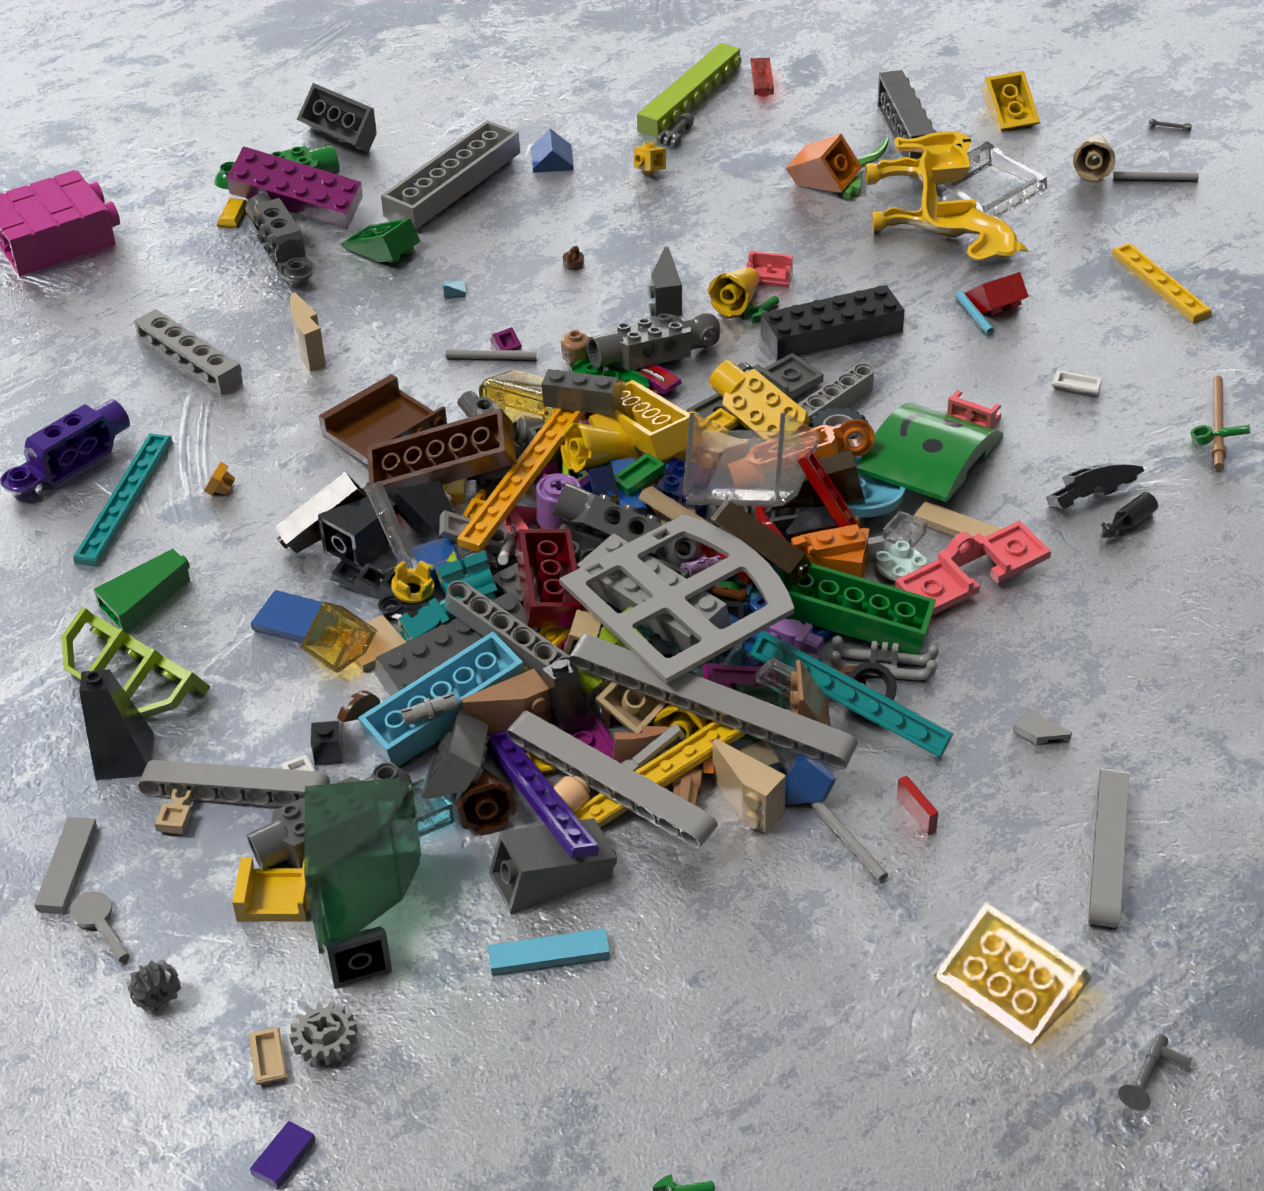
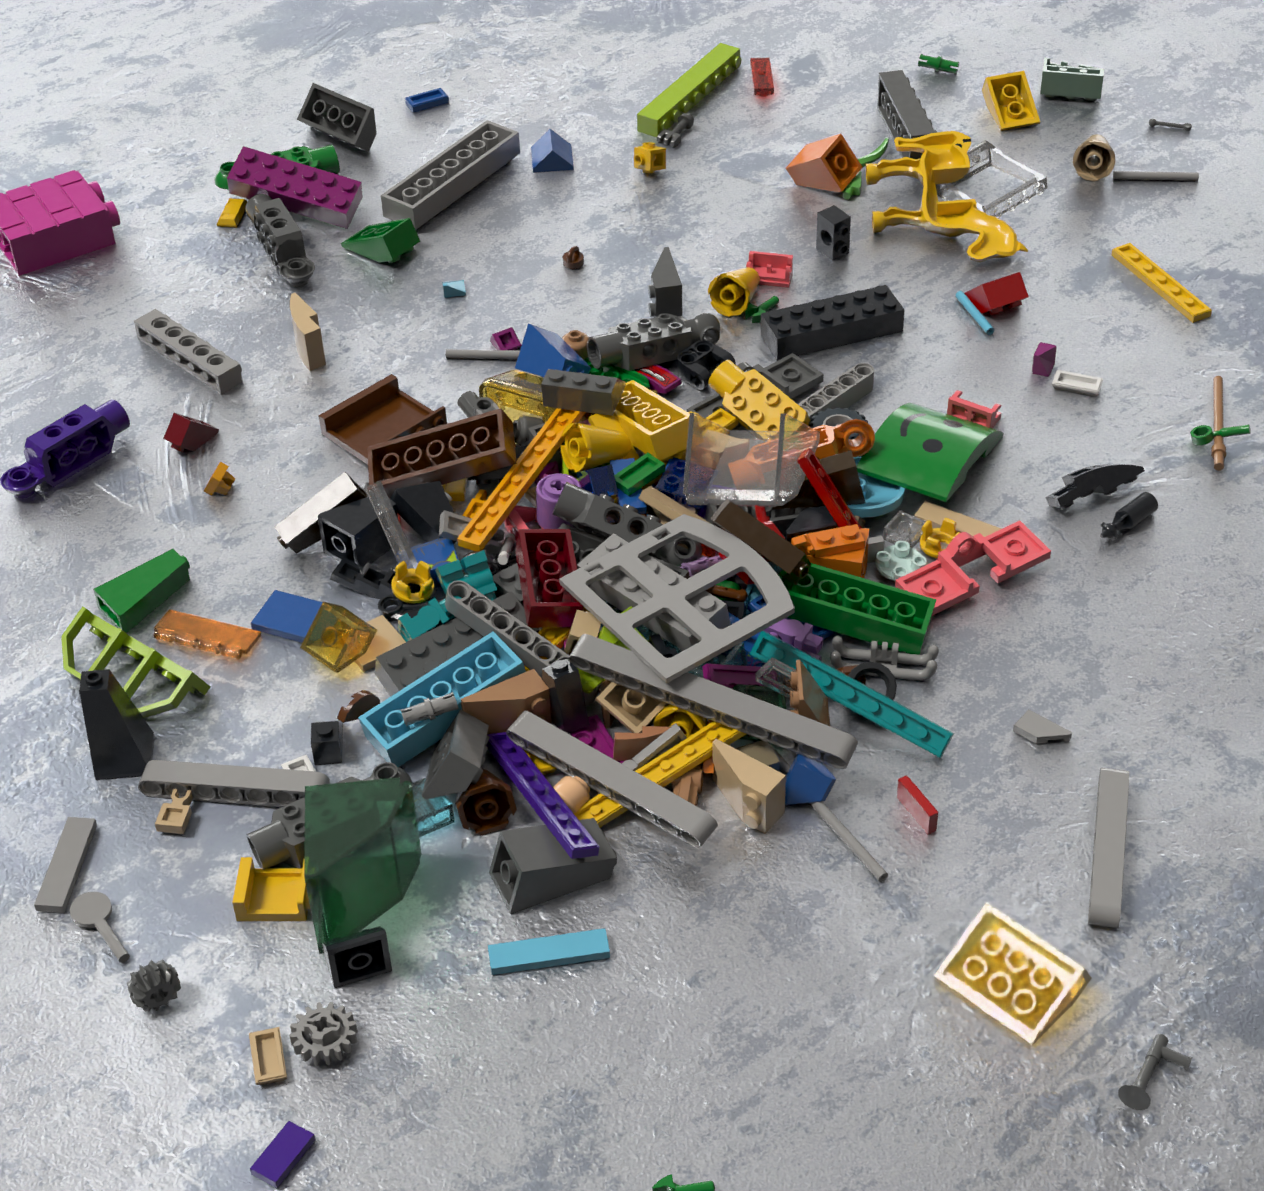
teal tile [73,433,173,567] -> none
none -> clear orange windscreen [154,609,261,660]
none -> dark red slope [163,413,219,452]
none -> blue tile [405,88,449,113]
none -> blue slope [515,324,591,378]
none -> black piece [677,340,736,390]
none -> black brick [816,205,851,261]
none -> green pin [918,54,959,74]
none -> yellow piece [920,518,960,558]
none -> magenta slope [1032,342,1057,377]
none -> sand green wedge [1040,57,1104,101]

